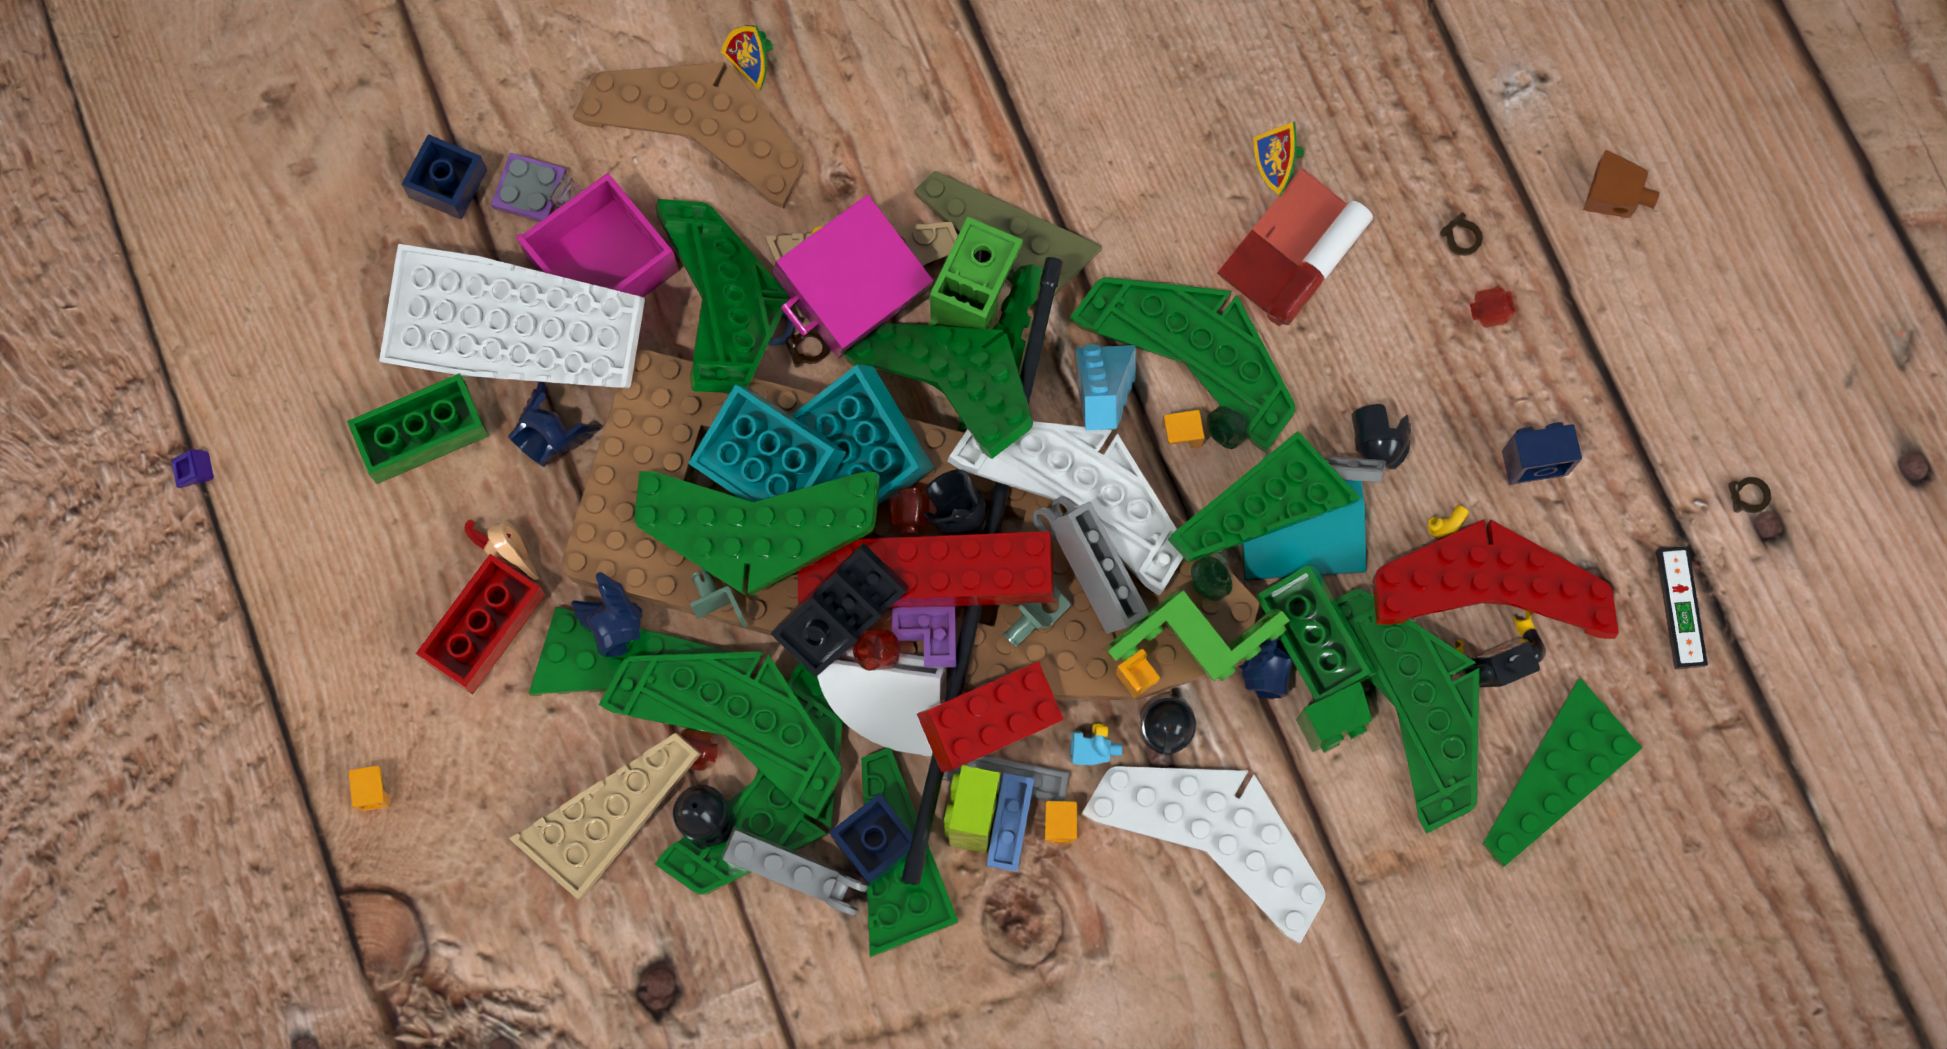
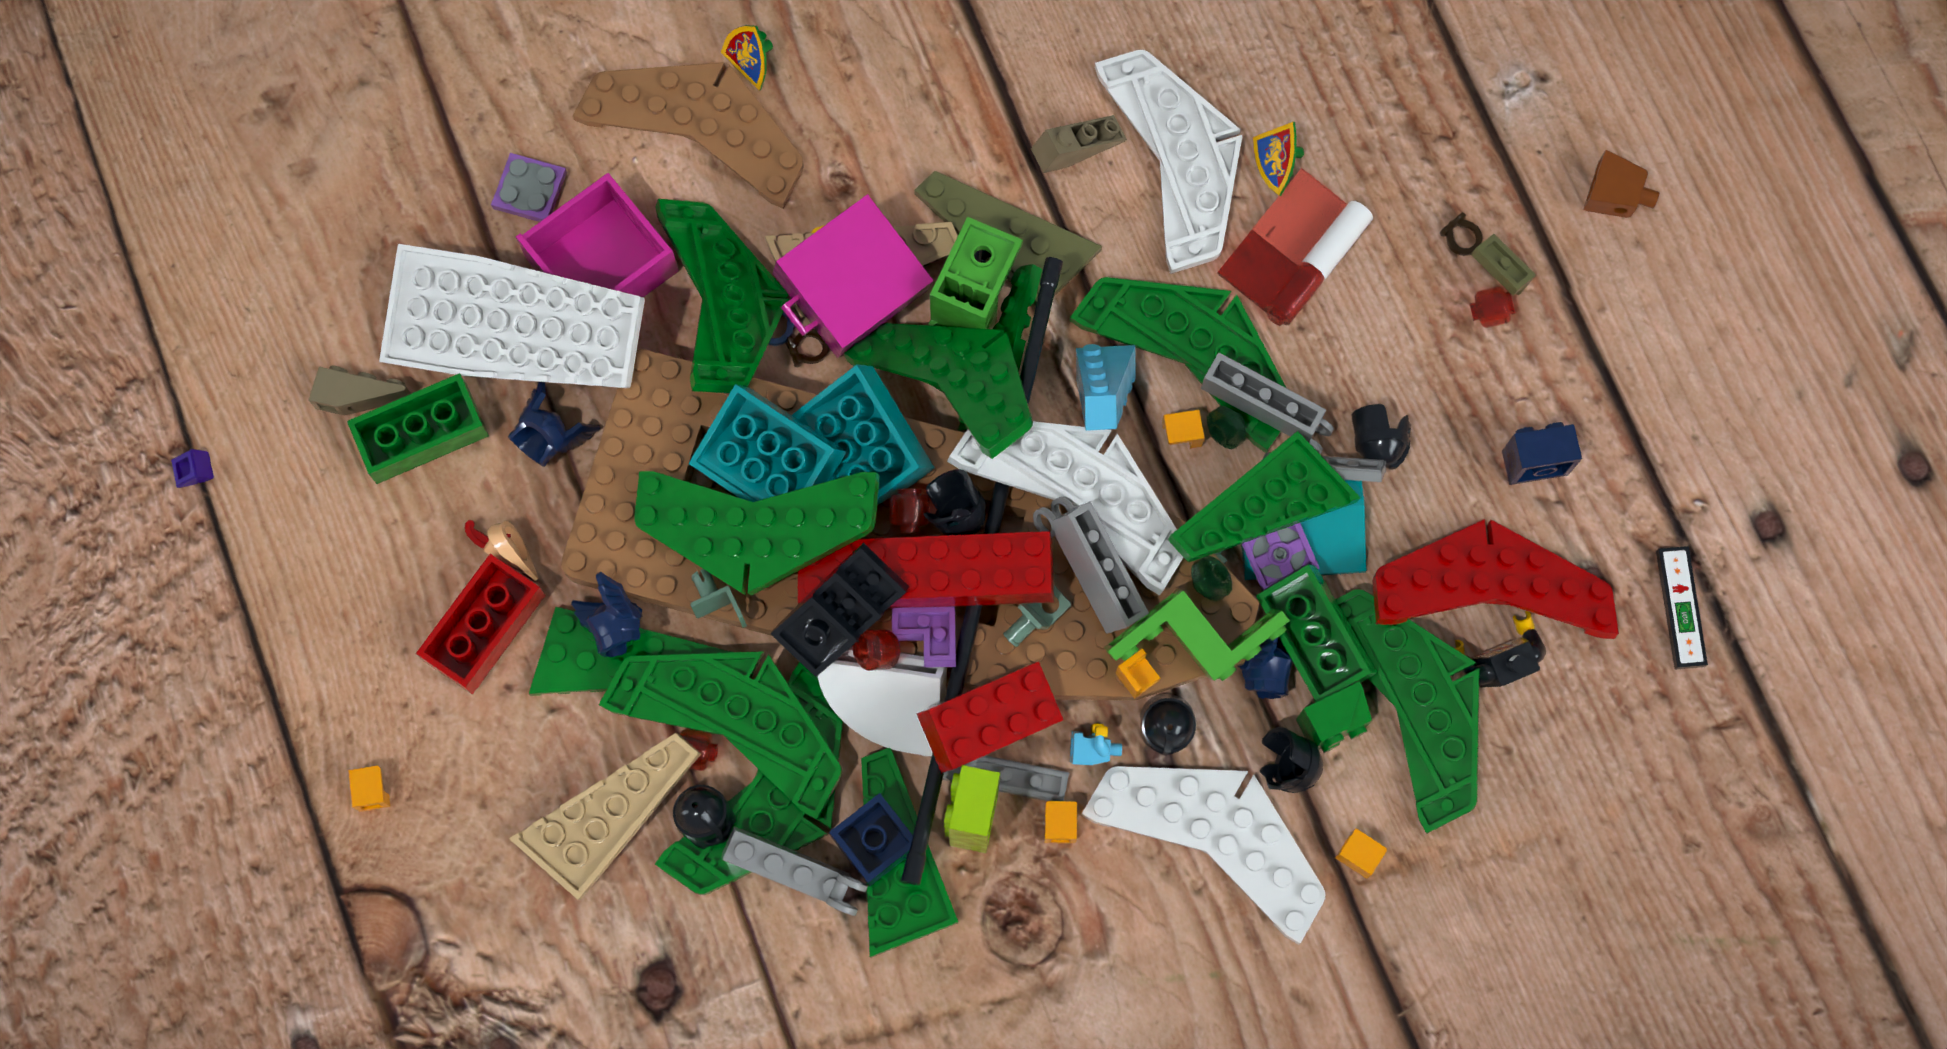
dark blue brick [401,134,487,220] -> none
clear plate [548,175,583,209] -> none
medium blue plate [986,772,1034,872] -> none
yellow arm [1427,505,1469,538] -> none
green wing [1482,677,1643,868] -> none
dark brown piece [1728,477,1771,513] -> none
none -> dark tan slope [309,366,411,416]
none -> dark tan slope [1031,115,1127,173]
none -> white wing [1095,50,1243,274]
none -> light grey hinge [1201,353,1334,454]
none -> medium lavender piece [1242,523,1319,591]
none -> black helmet [1260,727,1323,793]
none -> light orange panel [1335,828,1387,879]
none -> olive panel [1471,234,1536,296]

